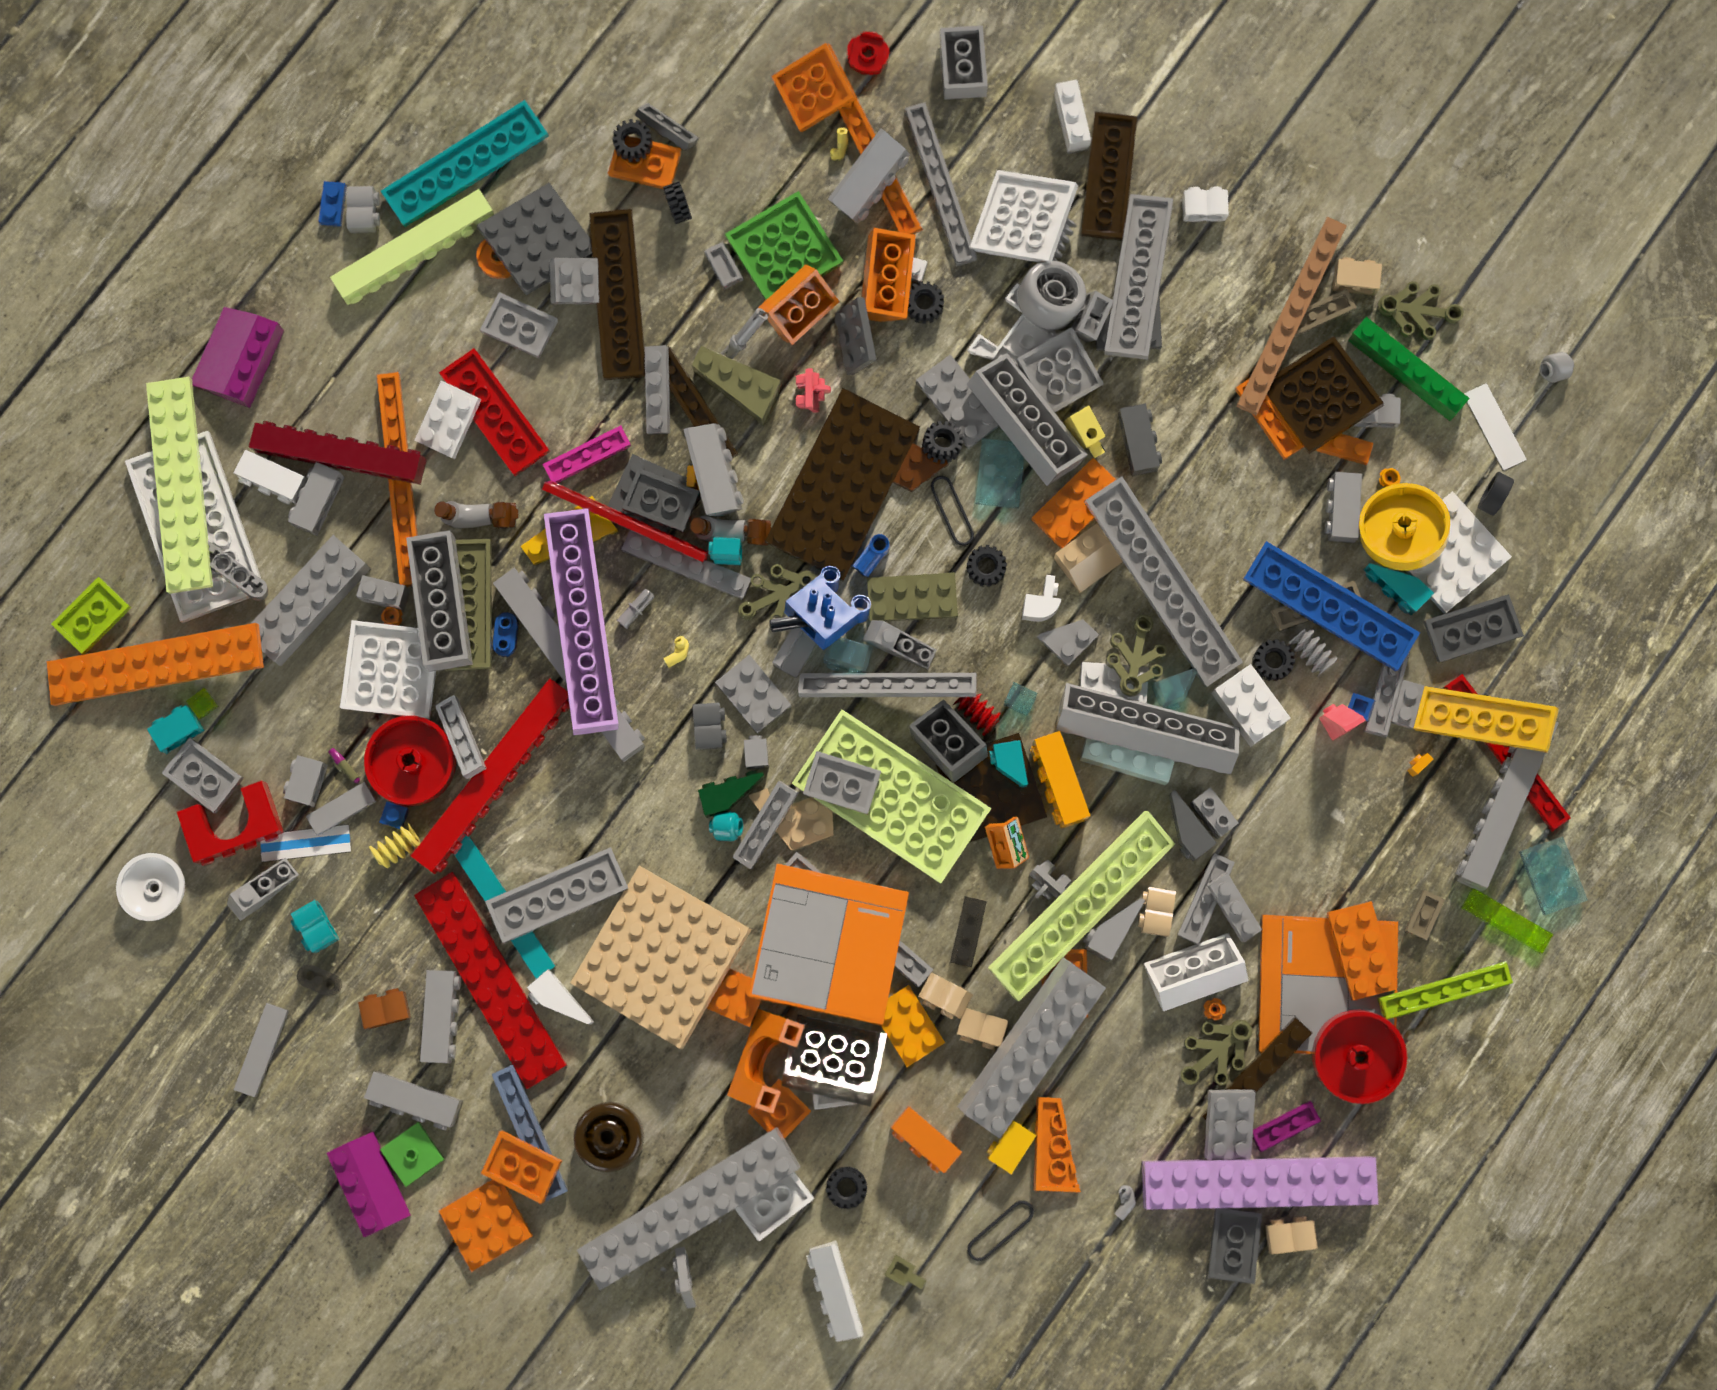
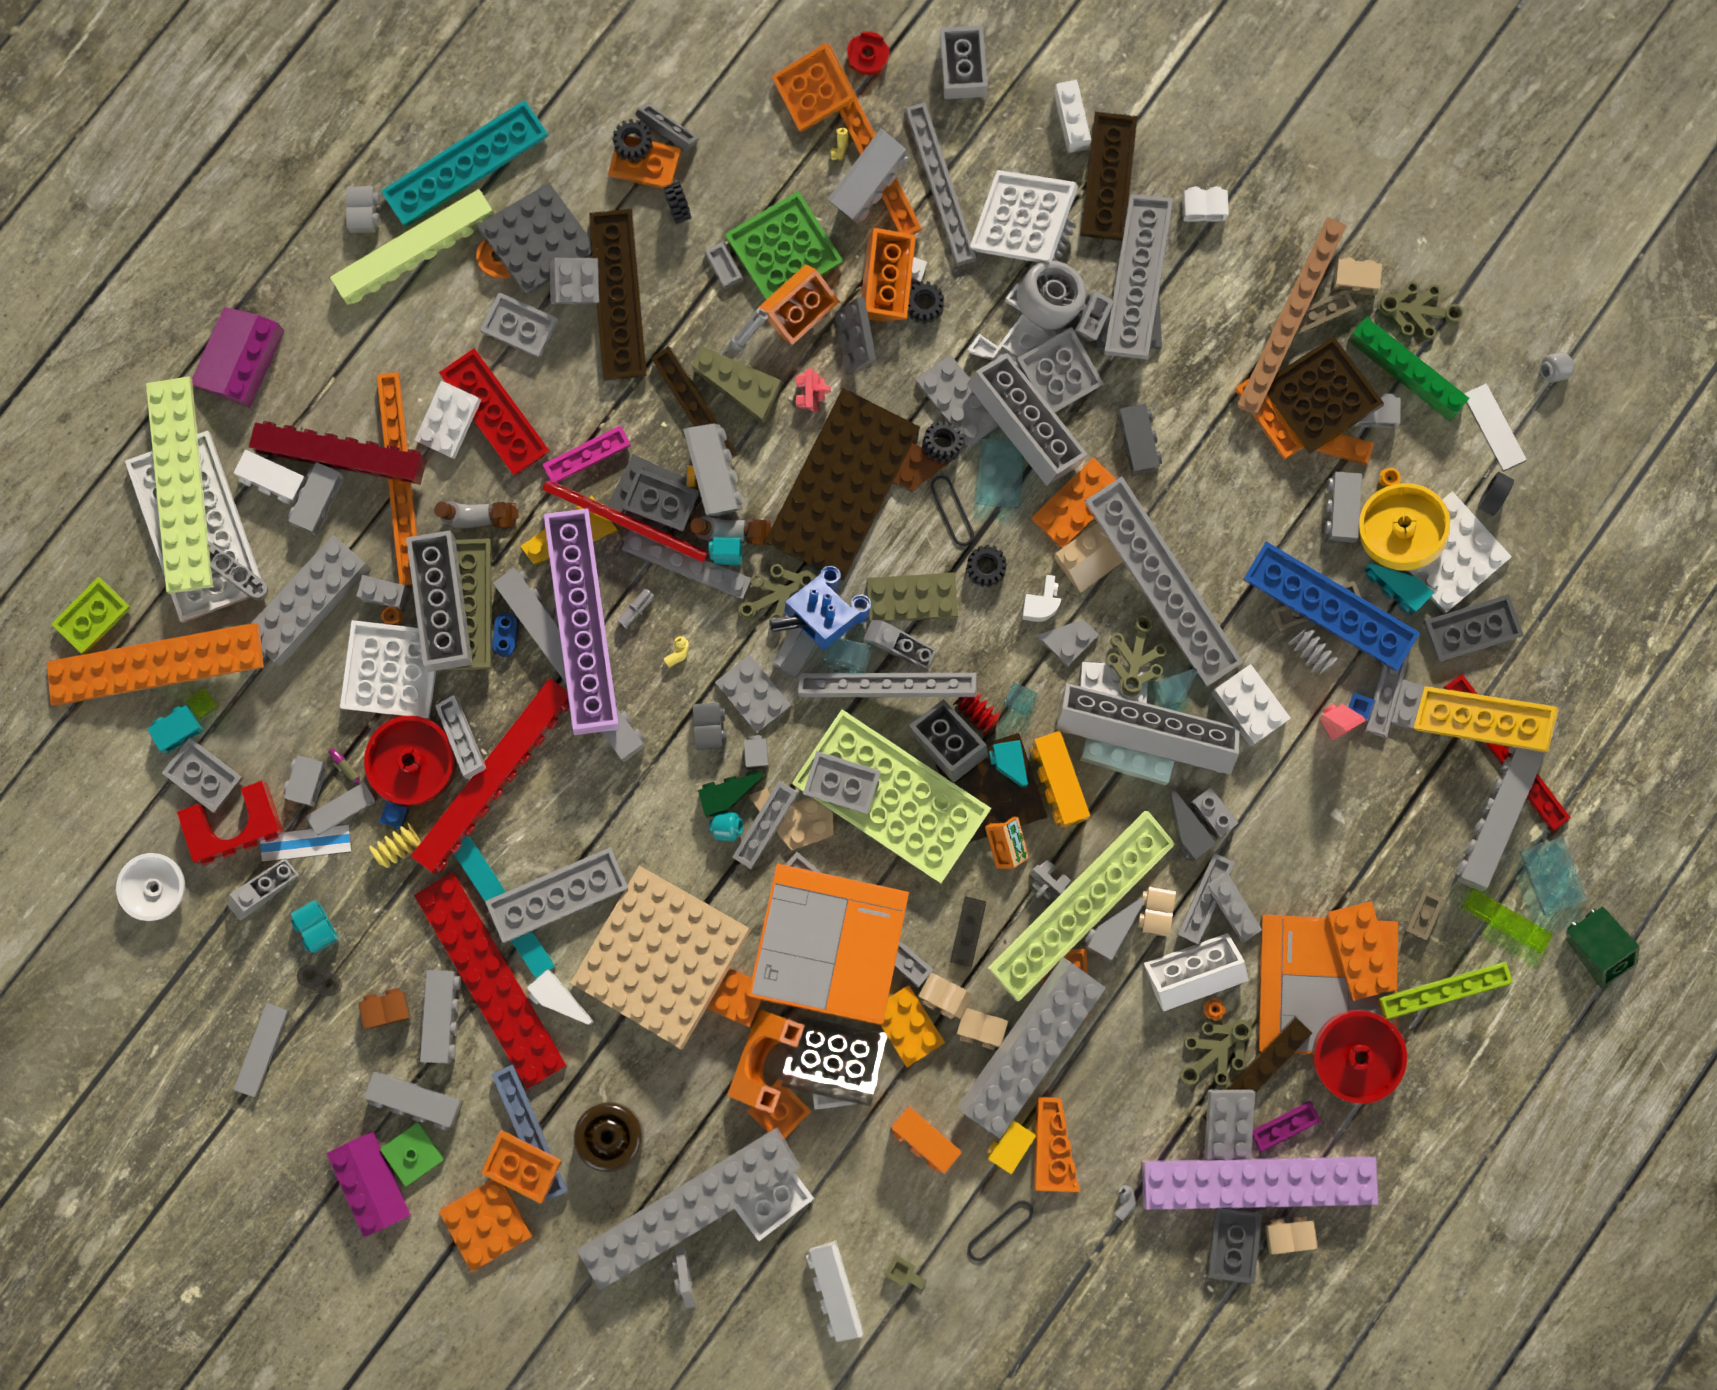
blue plate [318,181,347,227] -> none
light grey plate [645,345,670,435] -> none
black tyre [826,1166,867,1209] -> none
blue piece [853,534,890,578] -> none
light yellow torso [1063,406,1106,459] -> none
black tyre [1252,639,1295,681] -> none
light orange plate [1407,753,1434,777] -> none
none -> dark green slope [1566,906,1640,989]

